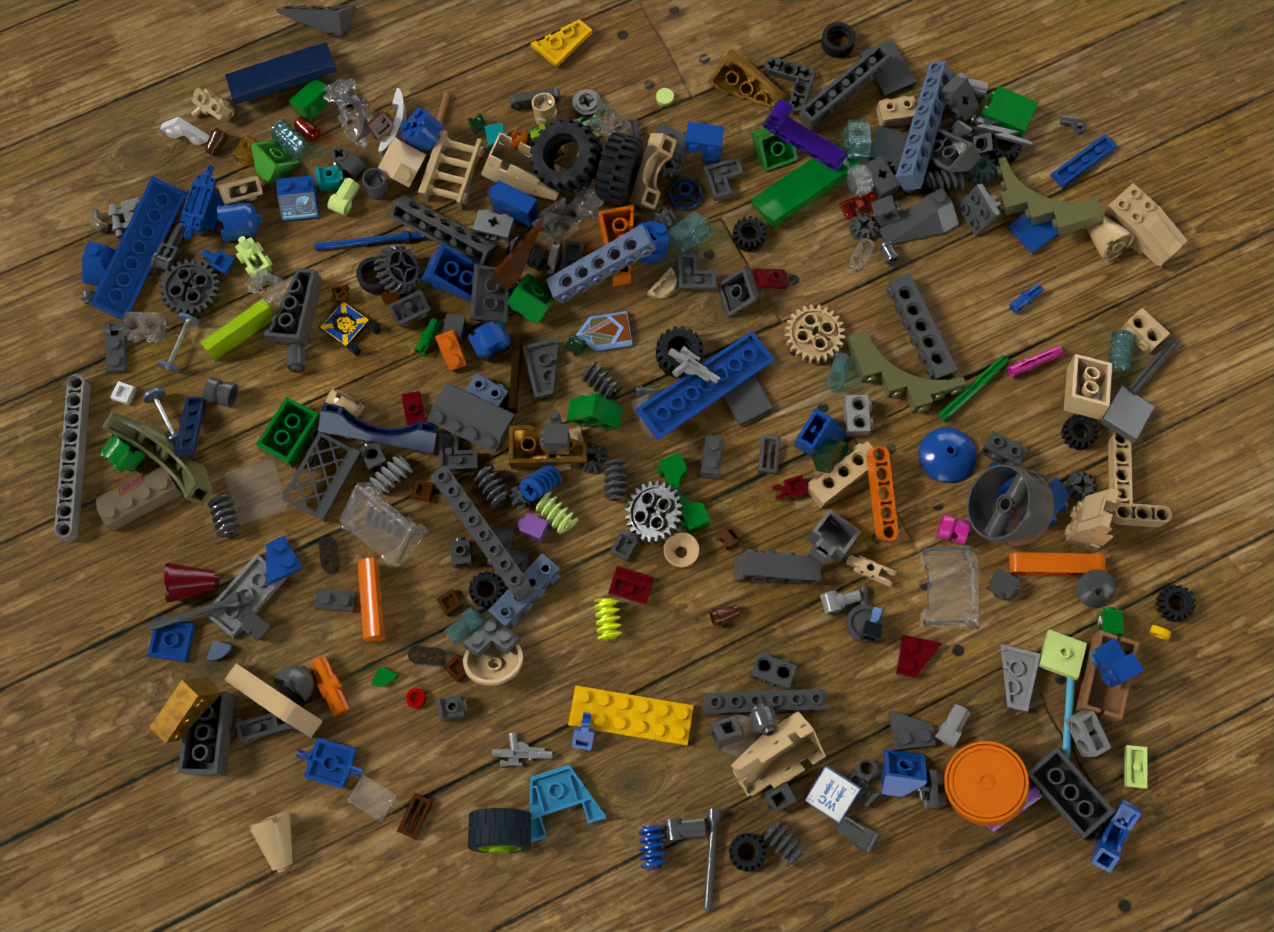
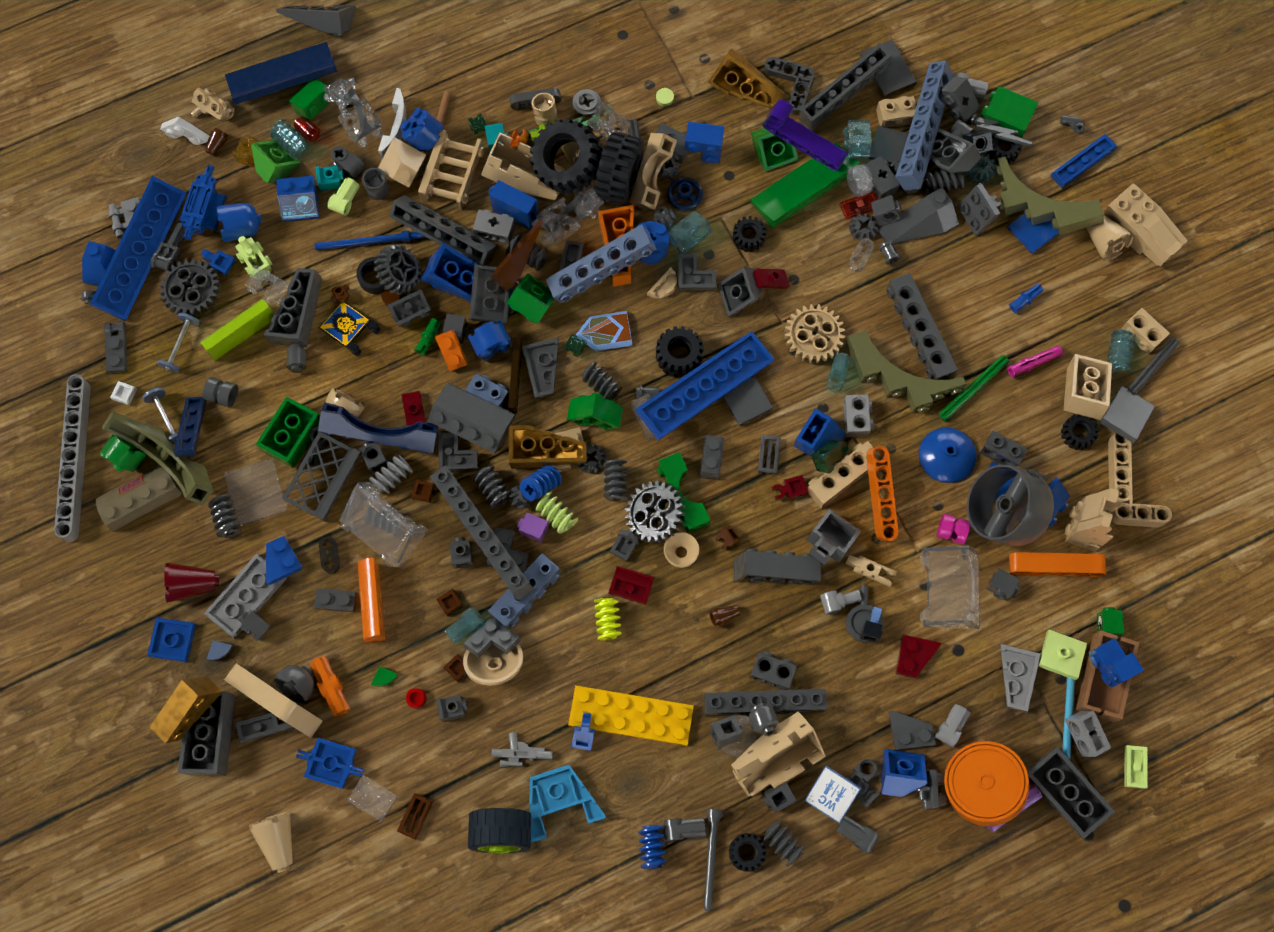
dark tan arm [89,209,108,232] -> none
clear brick [122,312,168,343] -> none
dark grey piece [148,592,243,631] -> none
tan brick [217,176,263,204] -> none
reddish brown bracket [366,111,395,140] -> none
clear smoke beam [408,646,447,667] -> none
black tyre [468,571,505,608] -> none
yellow wing [531,19,592,68] -> none
dark grey brick [540,411,570,454] -> none
dark grey tile [547,240,563,276] -> none
light grey piece [668,346,720,384] -> none
dark grey plate [703,157,744,201] -> none
black tyre [821,22,856,58] -> none
dark grey gear [1066,471,1098,501] -> none
dark grey dish [1076,569,1116,608] -> none
blue arch [1091,800,1142,873] -> none
yellow tile [1149,625,1171,640] -> none
black tyre [1155,584,1196,622] -> none

